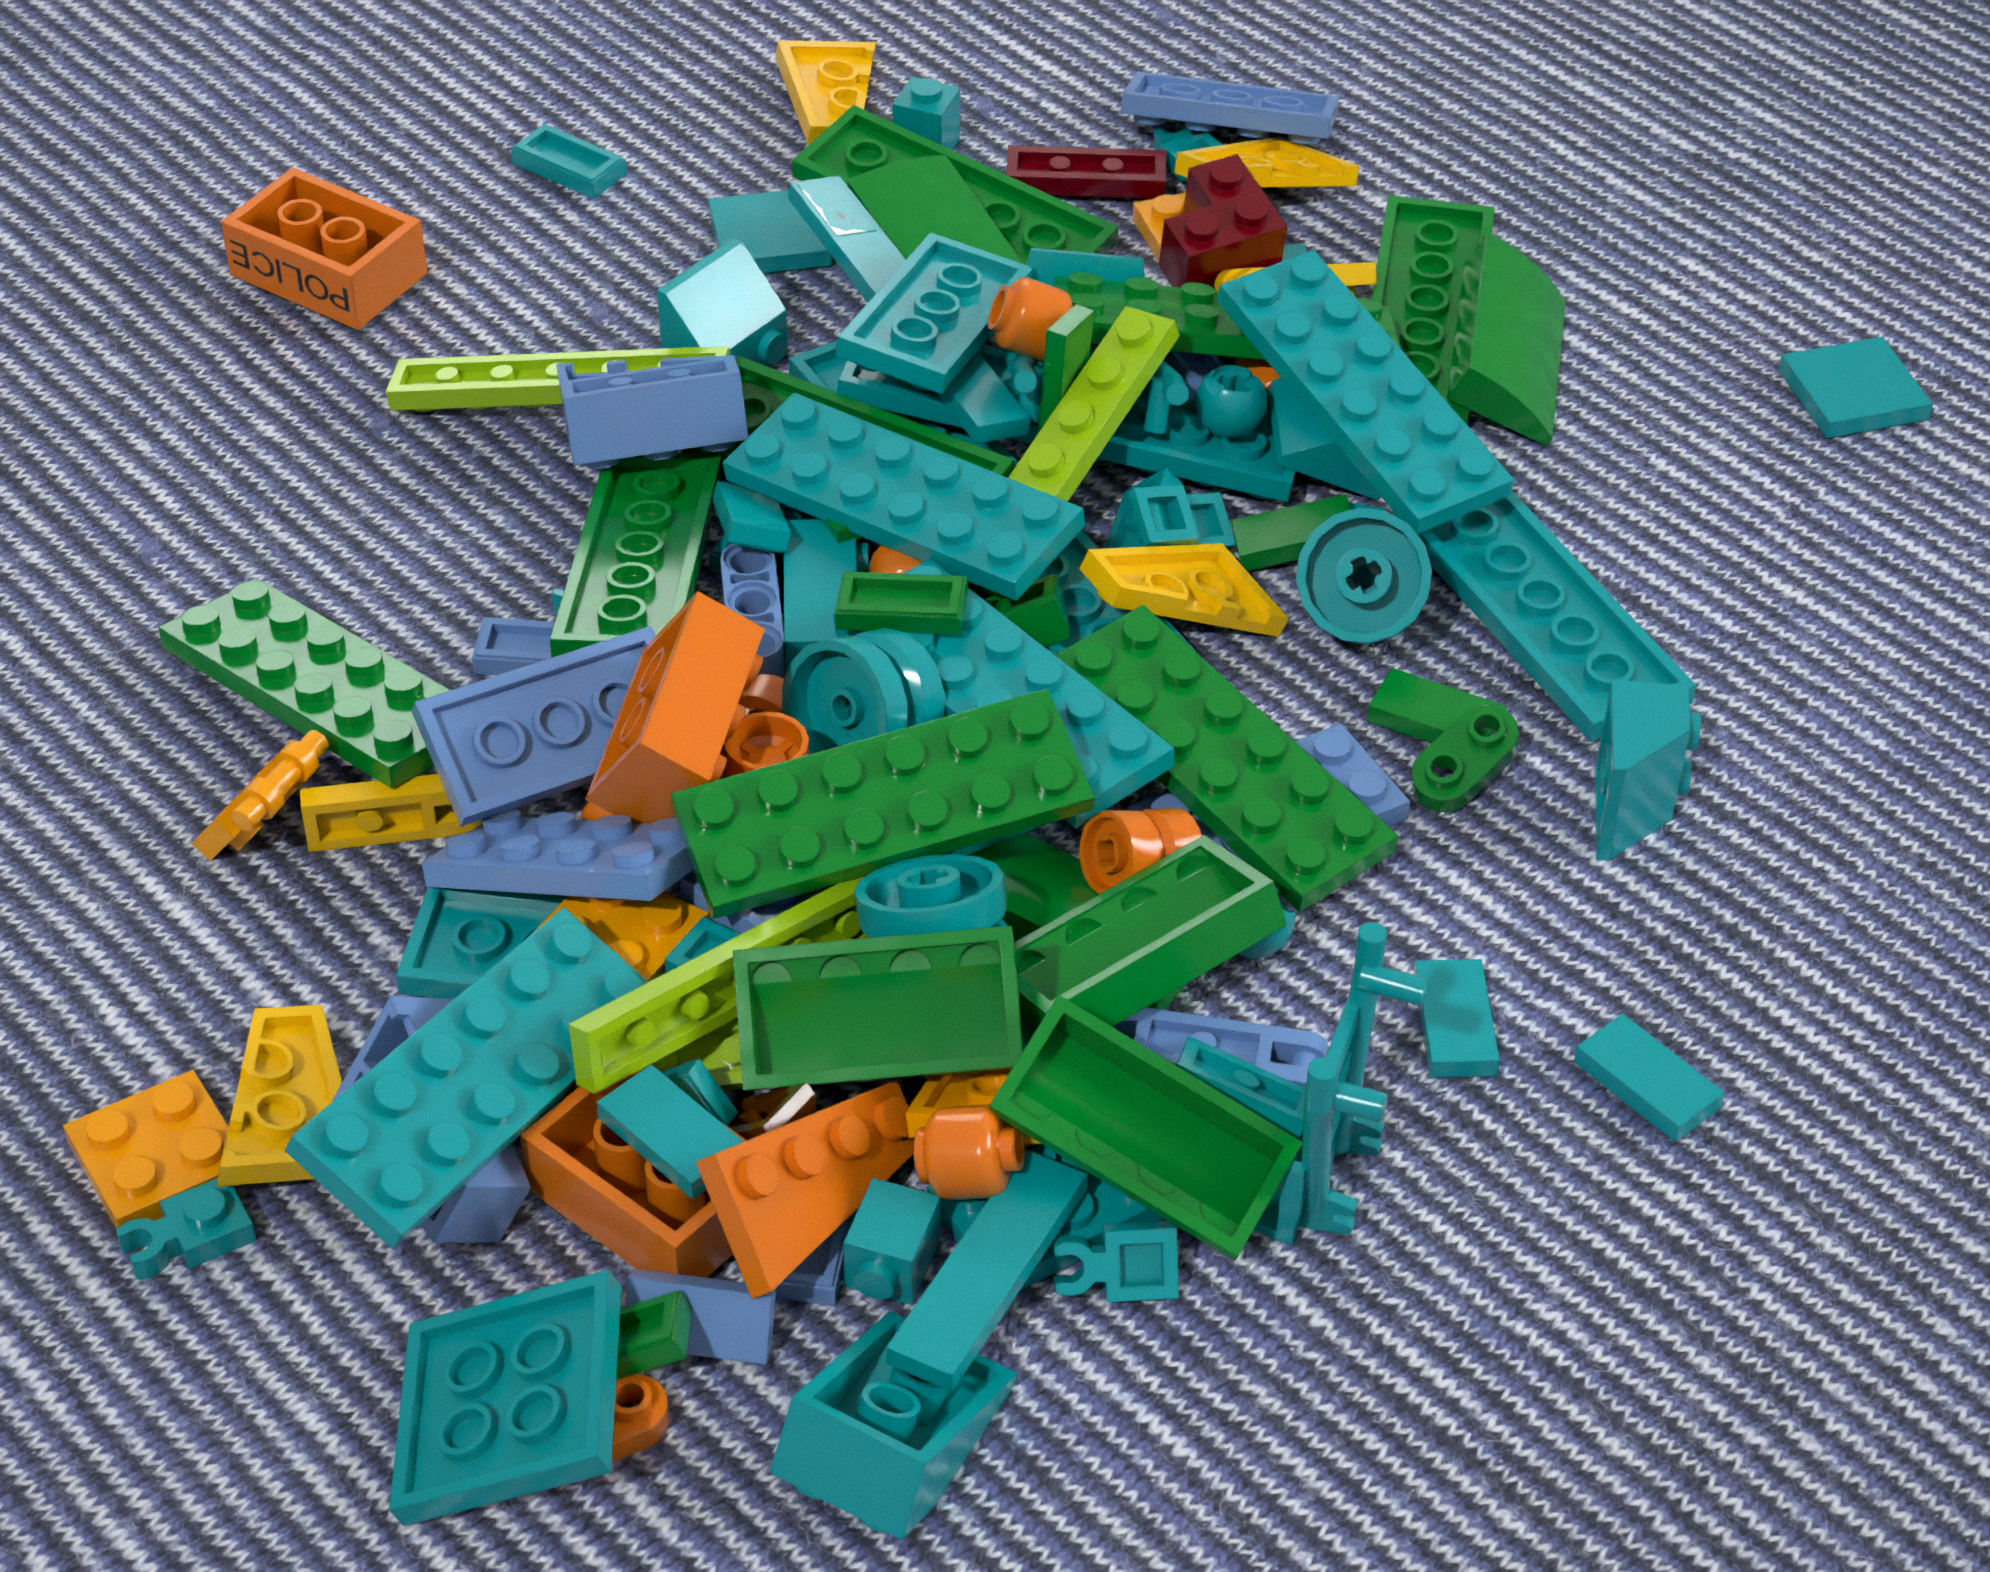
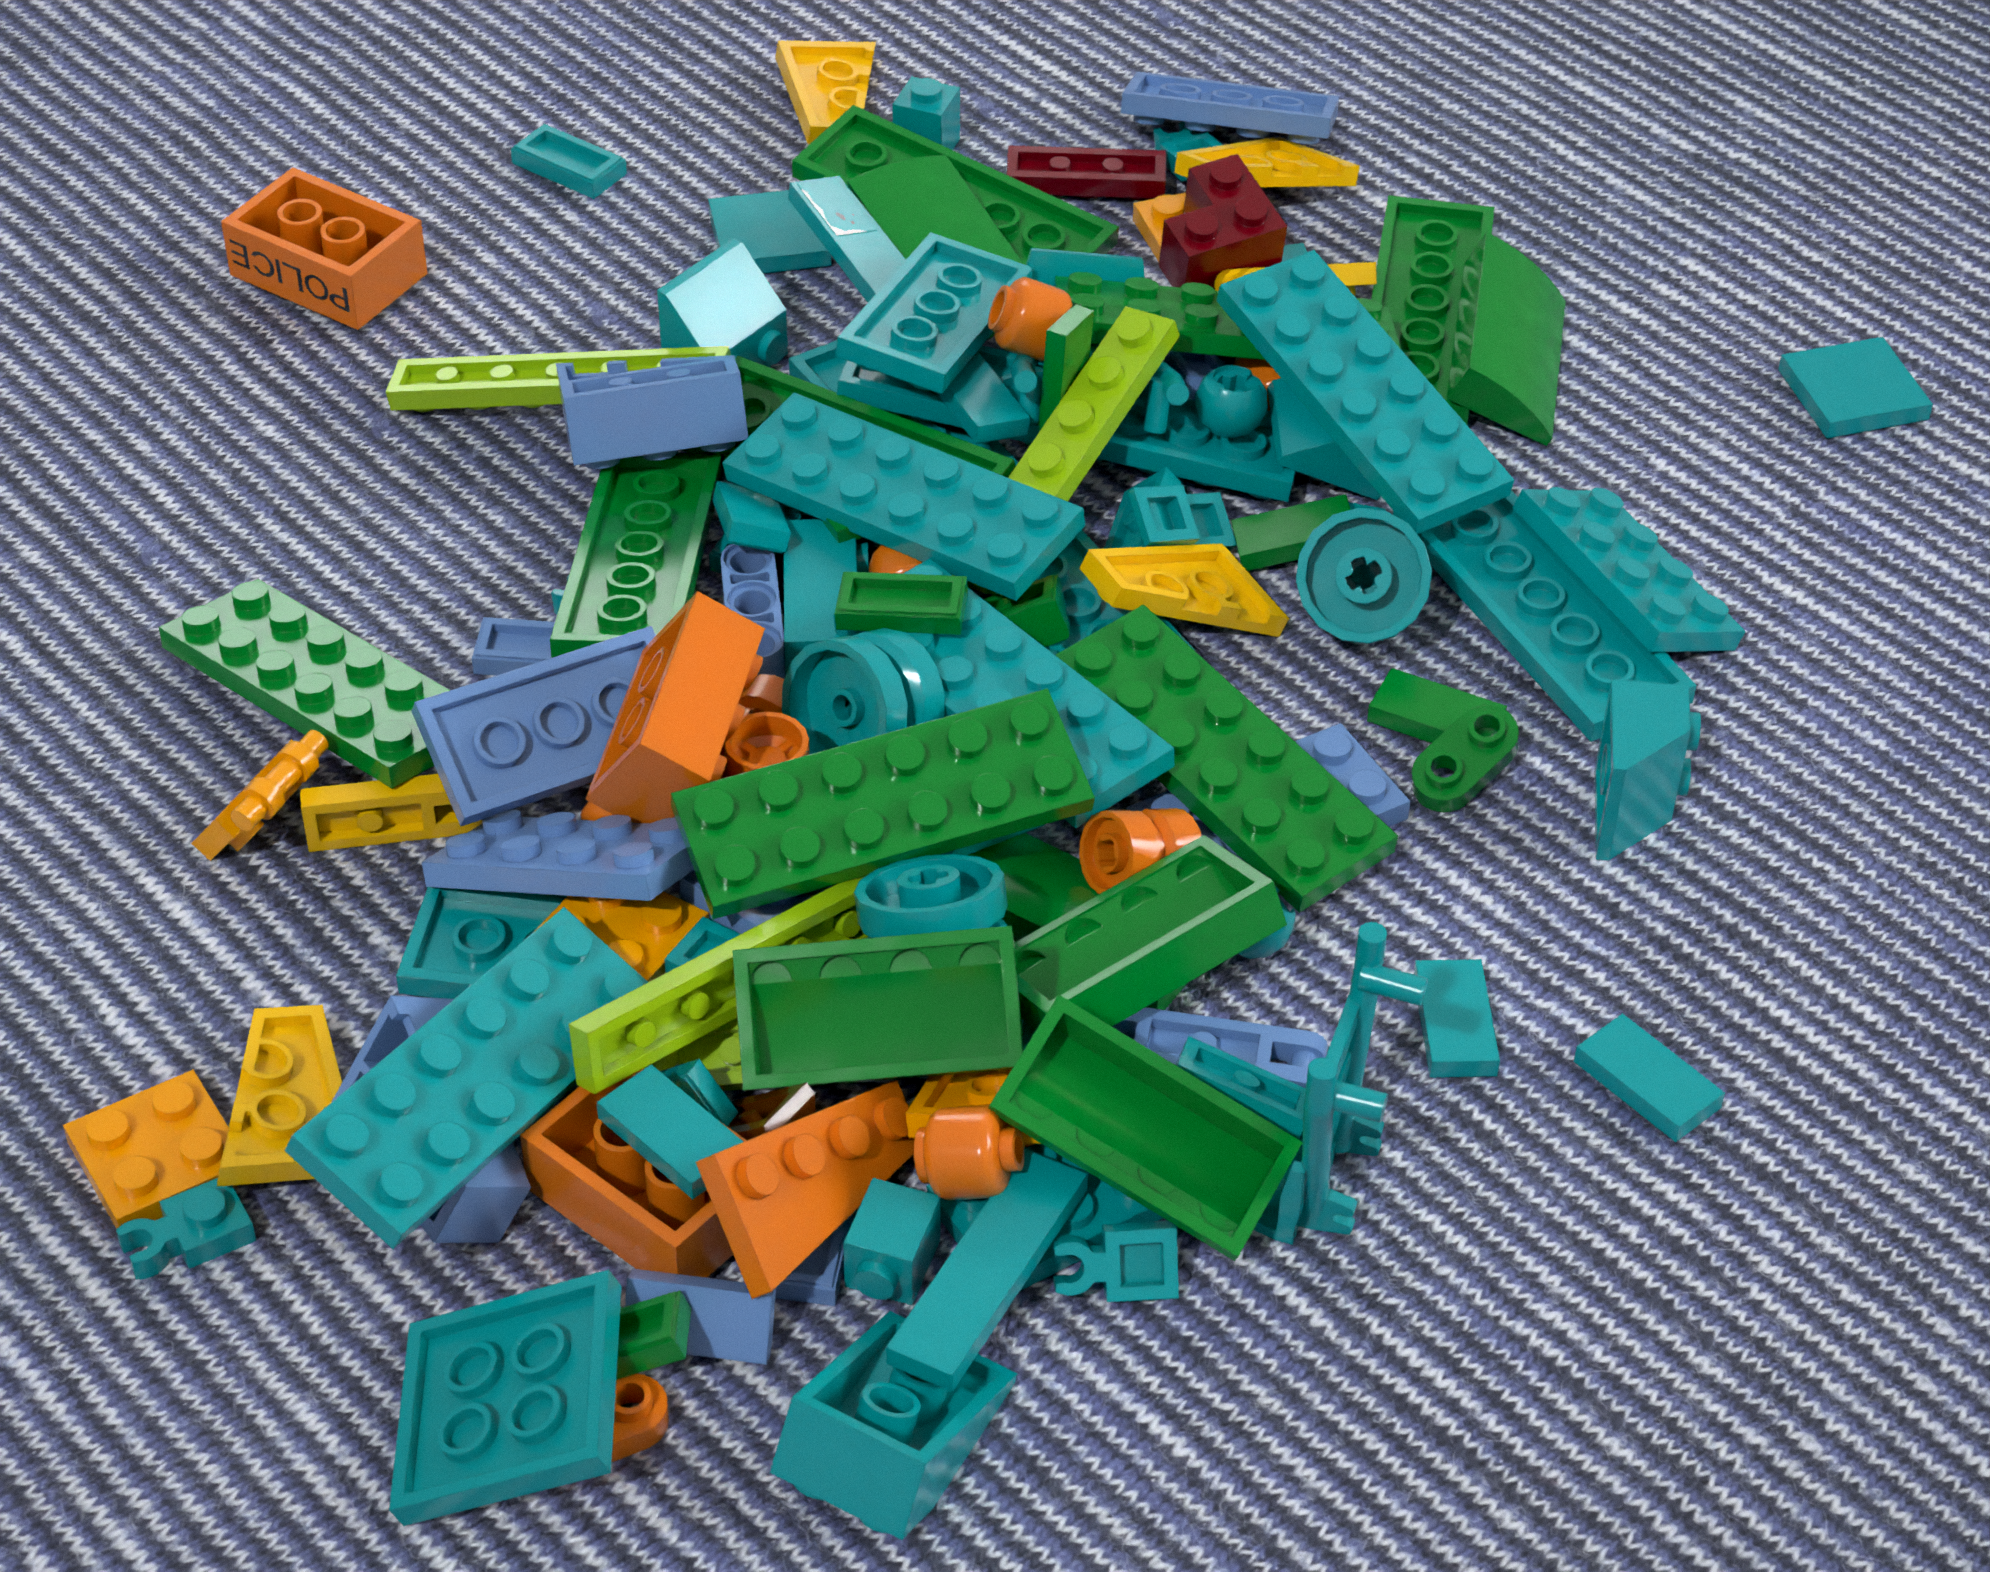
none -> teal plate [1512,487,1746,652]

